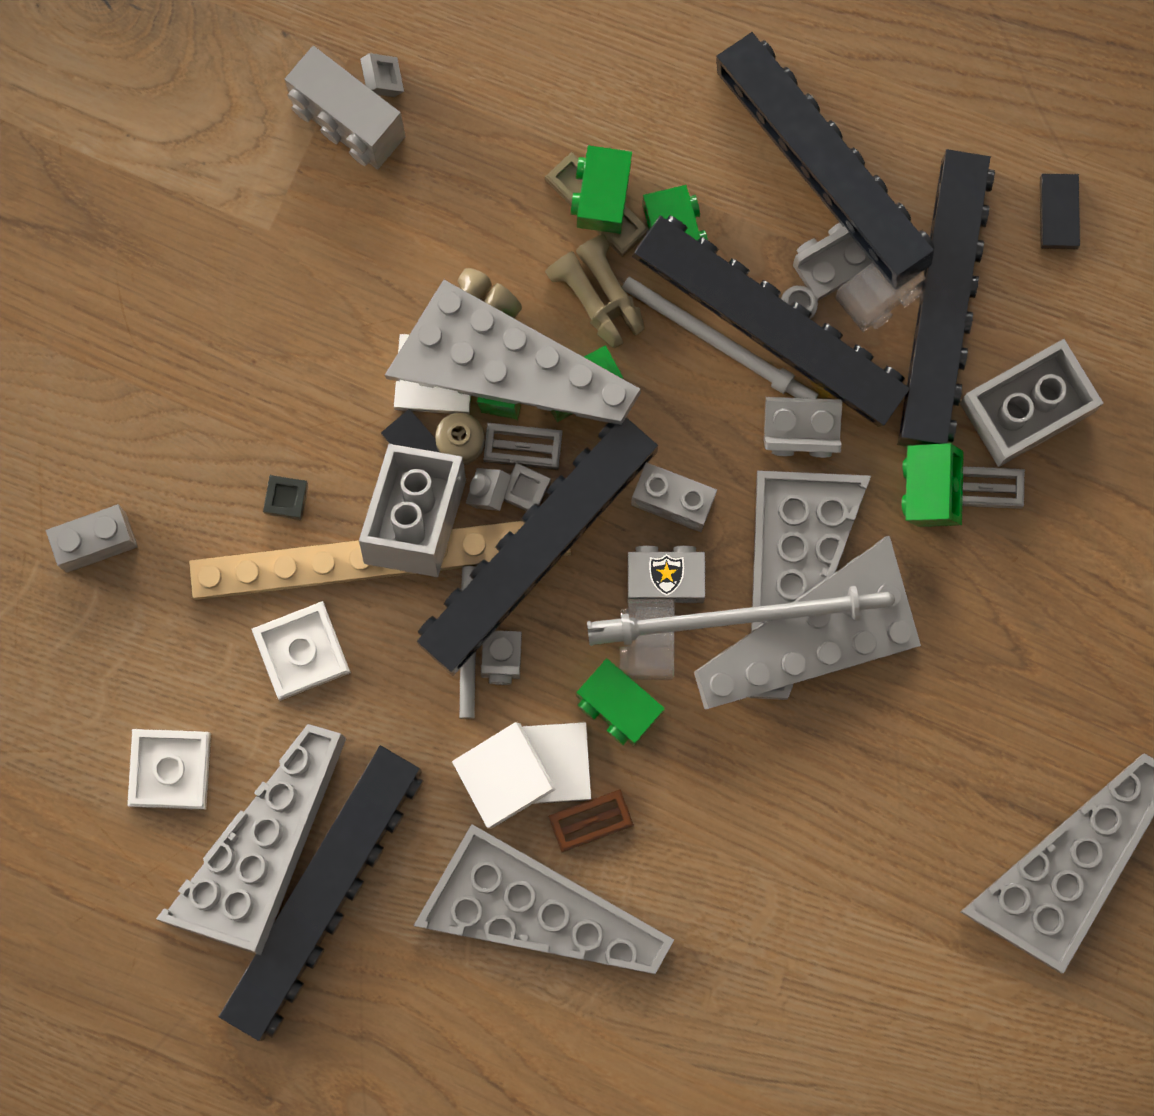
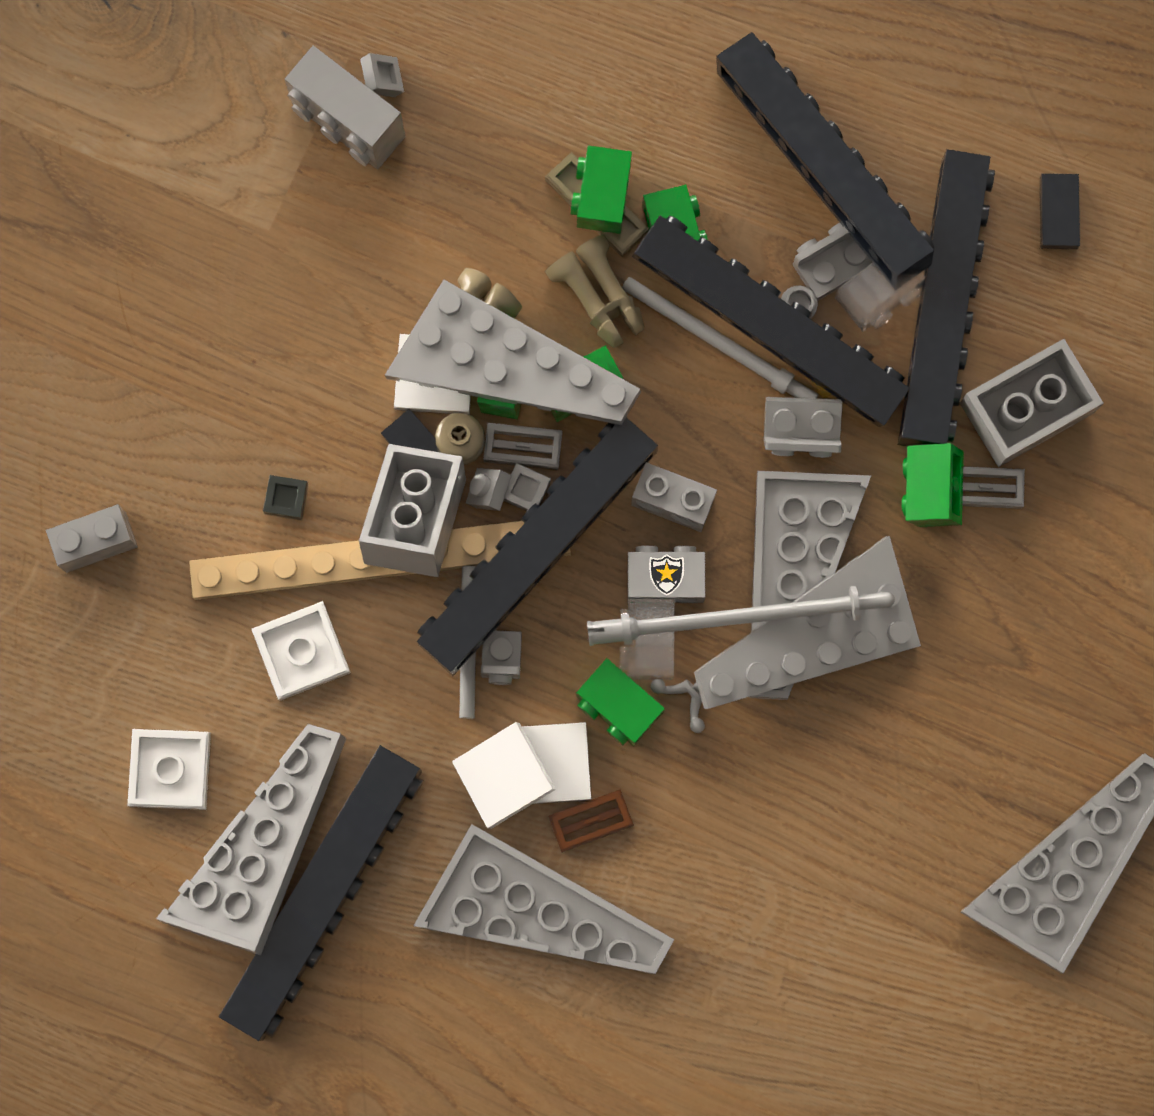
none -> light grey piece [651,679,705,733]

